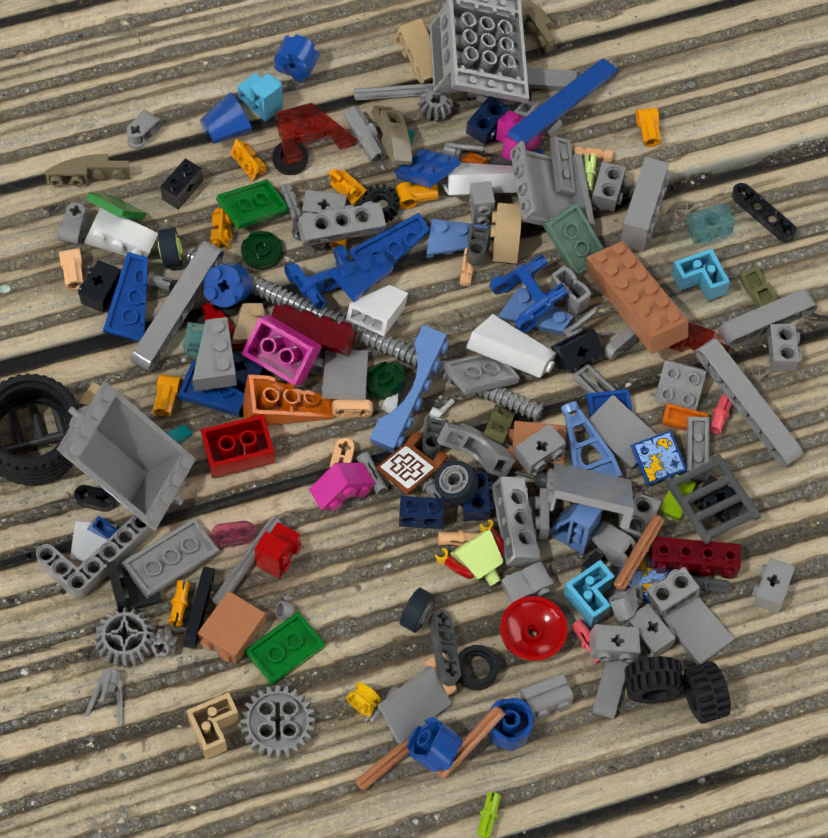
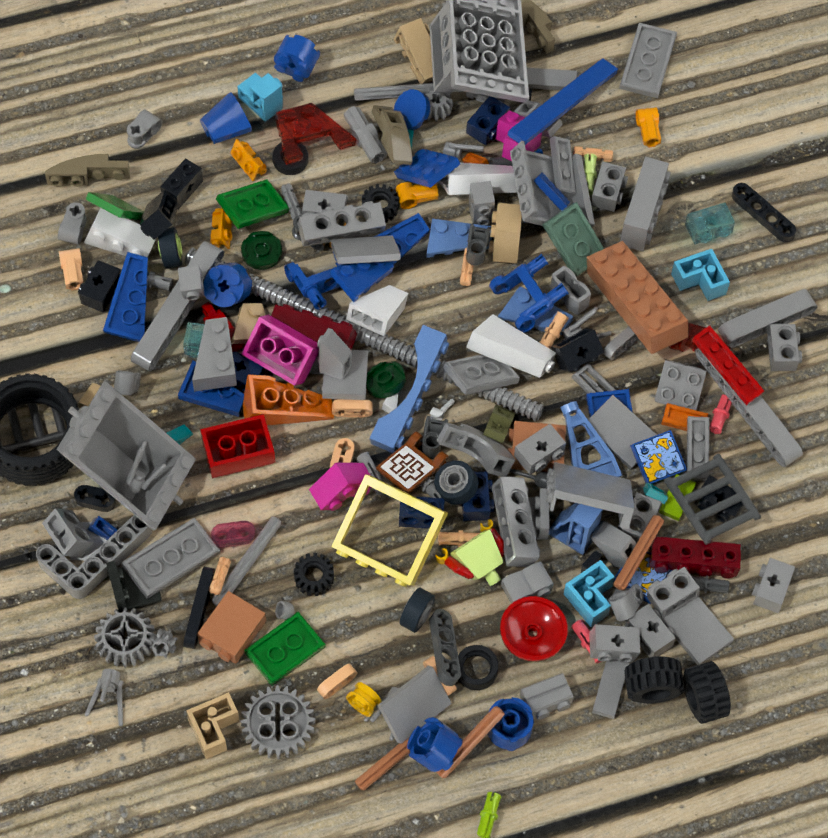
light orange piece [153,374,182,418] -> none
light orange pin [168,580,191,627] -> none
red brick [254,522,302,578] -> none
light orange hinge [329,169,367,205] -> none
olive slope [738,266,778,308] -> none
none -> light grey brick [42,508,94,558]
none -> light grey piece [114,370,141,395]
none -> light grey plant [124,441,166,493]
none -> black brick [140,190,179,240]
none -> light grey brick [178,265,205,300]
none -> light nougat axle [209,557,231,595]
none -> black tyre [294,553,334,596]
none -> light grey slope [317,328,352,380]
none -> light nougat beam [317,664,357,699]
none -> light grey tile [331,235,401,264]
none -> light yellow window [331,474,448,587]
none -> blue tile [394,89,430,130]
none -> blue tile [534,172,570,210]
none -> light nougat pin [539,311,569,349]
none -> light grey tile [619,23,677,98]
none -> teal tile [643,483,668,505]
none -> red plate [692,325,764,406]

